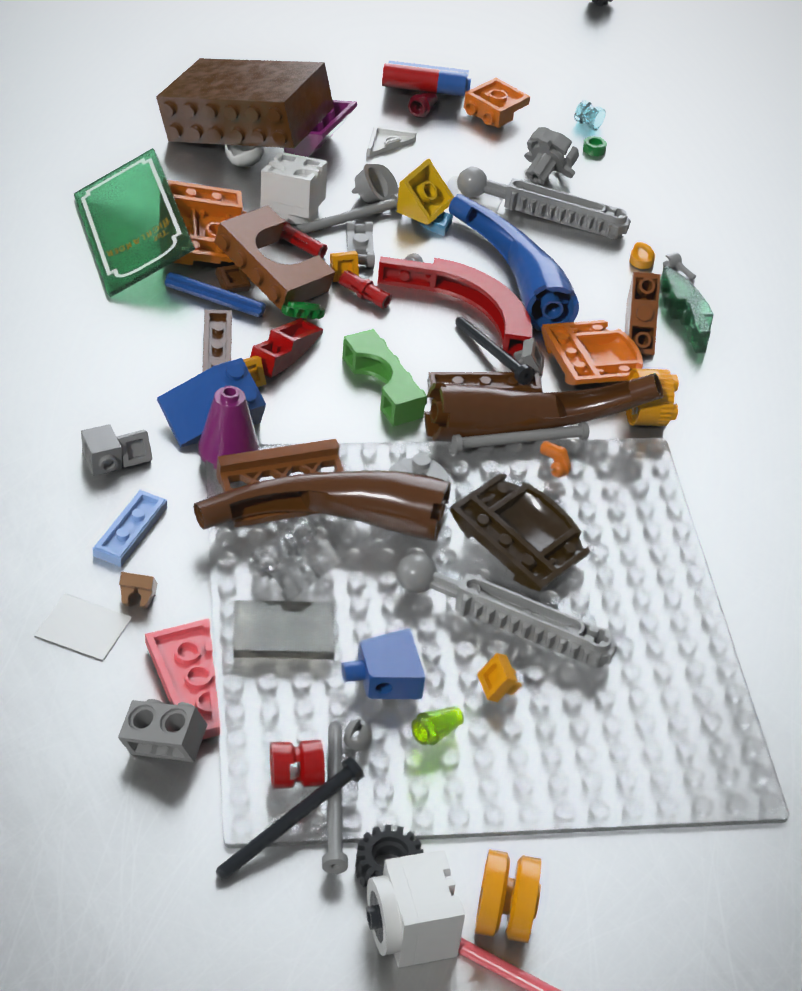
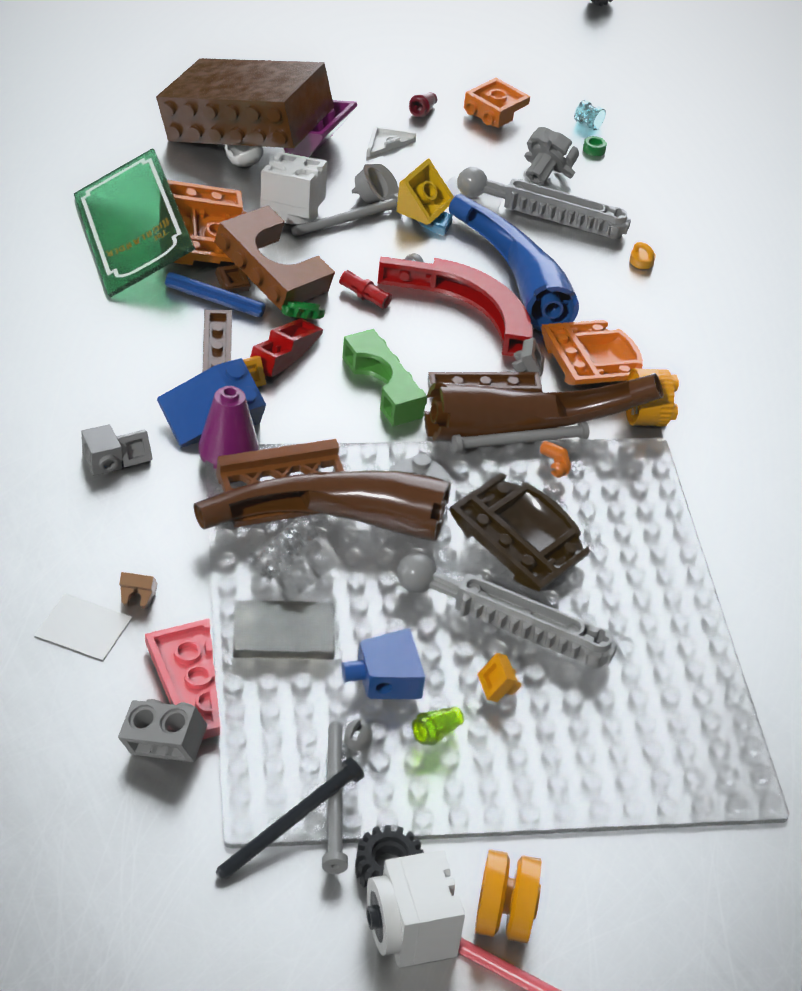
light blue tile [93,490,167,567] -> none
red wheel [270,739,325,790] -> none
red pin [279,219,328,258] -> none
light orange tile [330,251,359,282] -> none
light grey plate [346,221,375,268] -> none
door [382,60,472,97] -> none
black bar [455,317,535,385] -> none
dark orange slope [624,272,661,356] -> none
clear green slope [659,266,714,353] -> none
light grey hand [662,252,697,280] -> none

